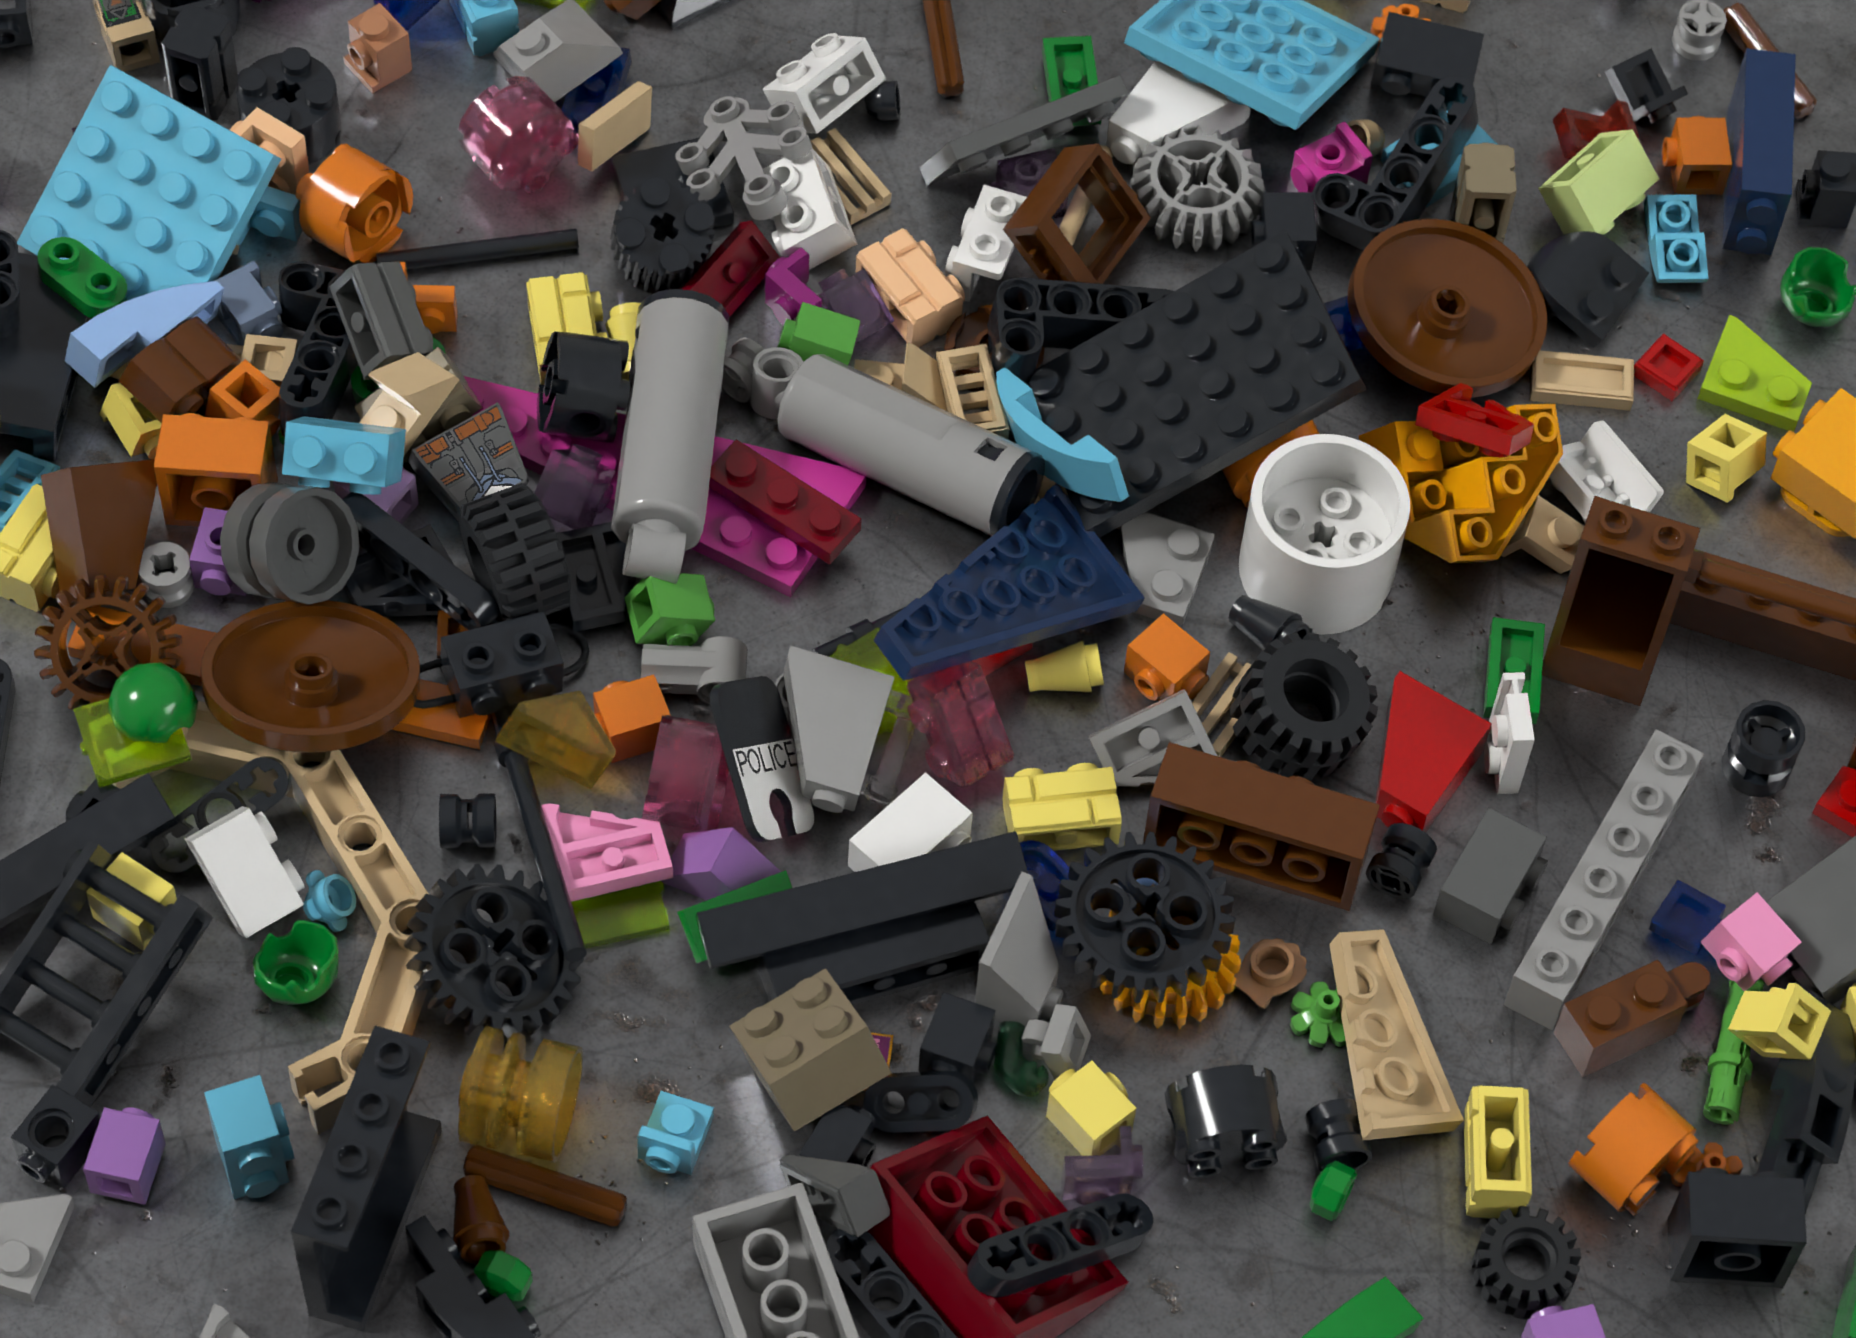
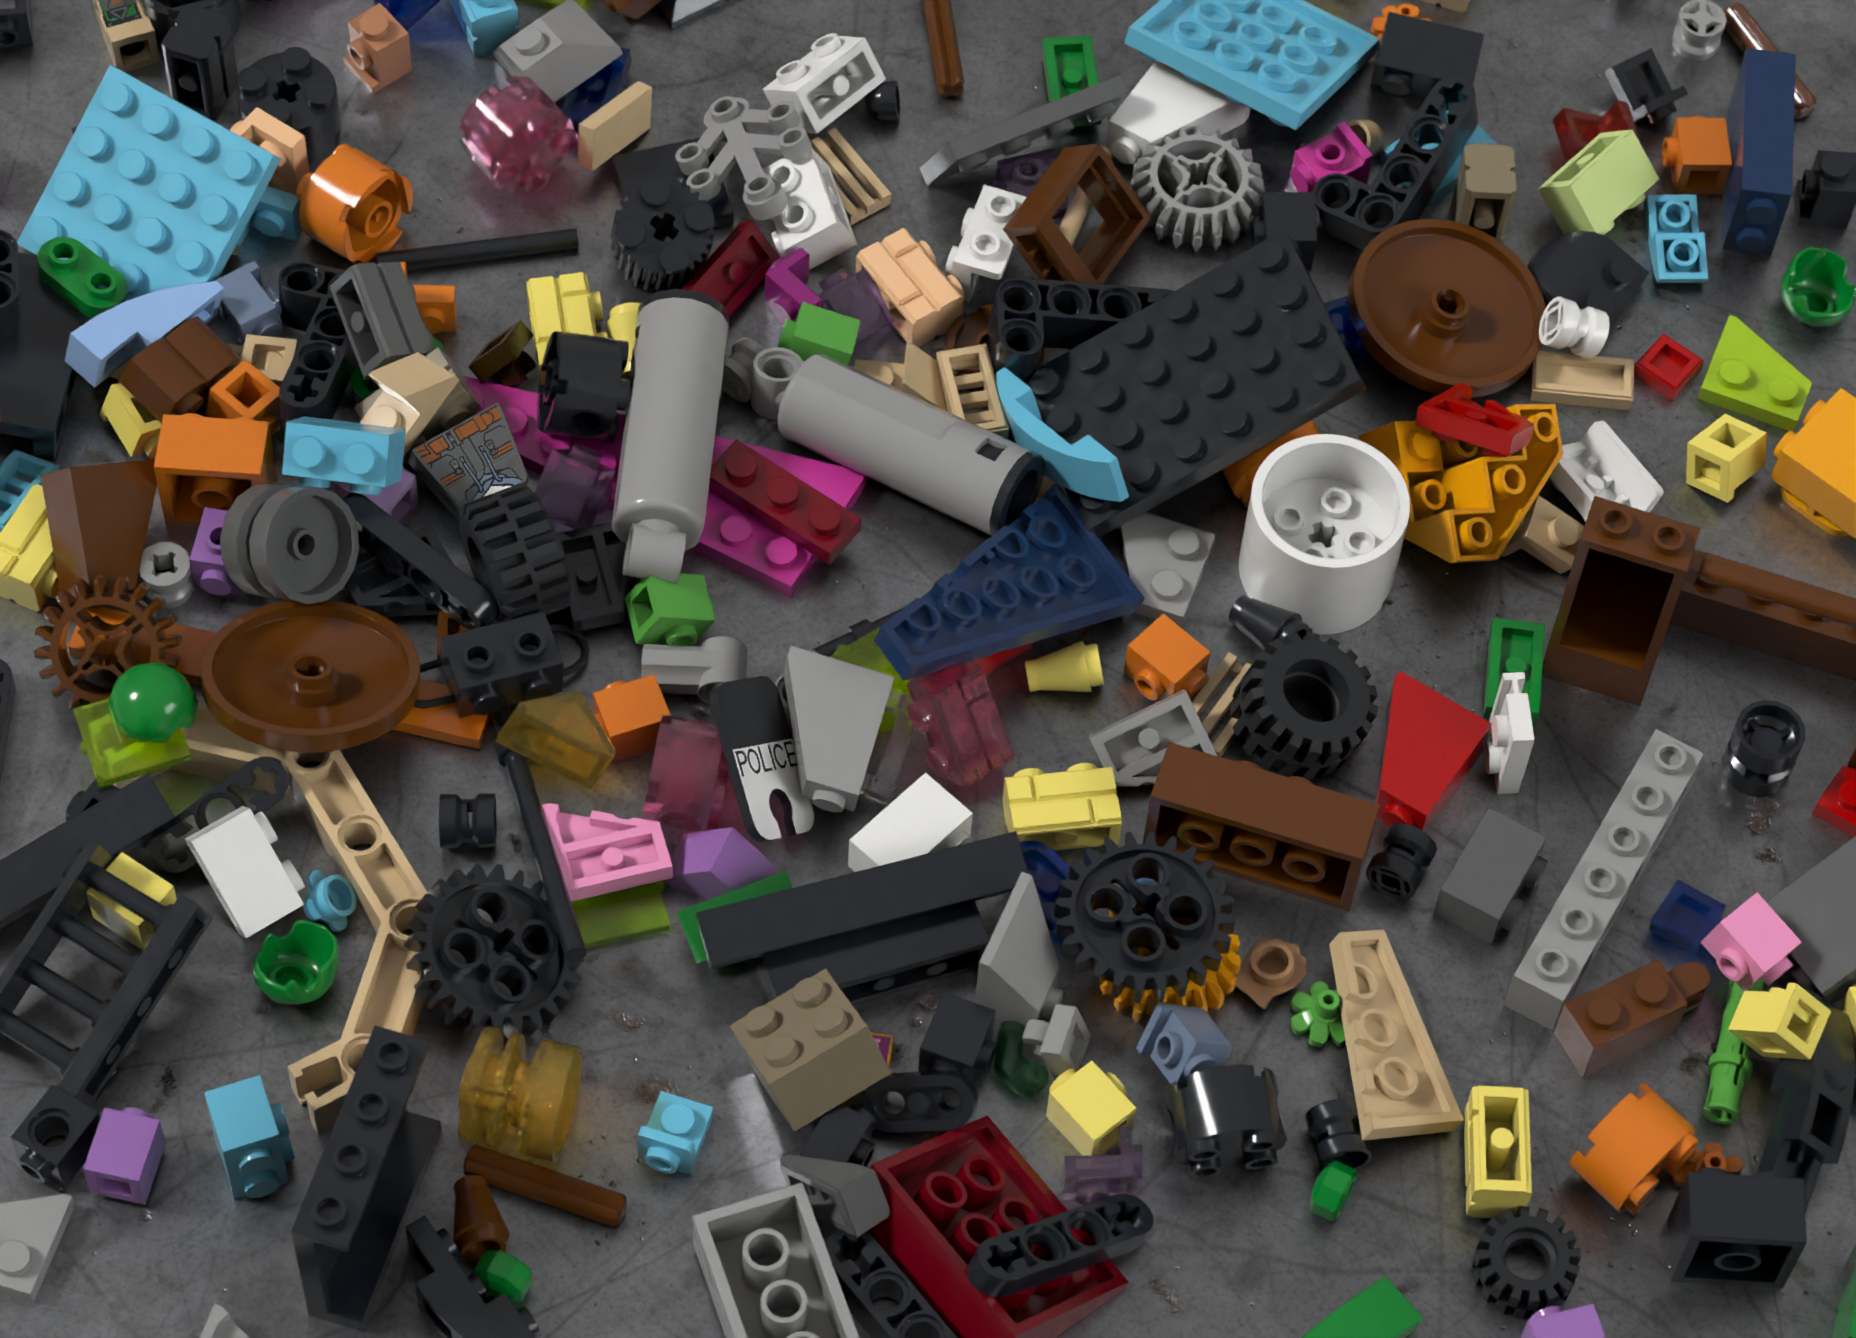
none -> dark brown tile [468,320,536,388]
none -> sand blue brick [1136,1002,1233,1089]
none -> white wheel [1539,296,1610,359]

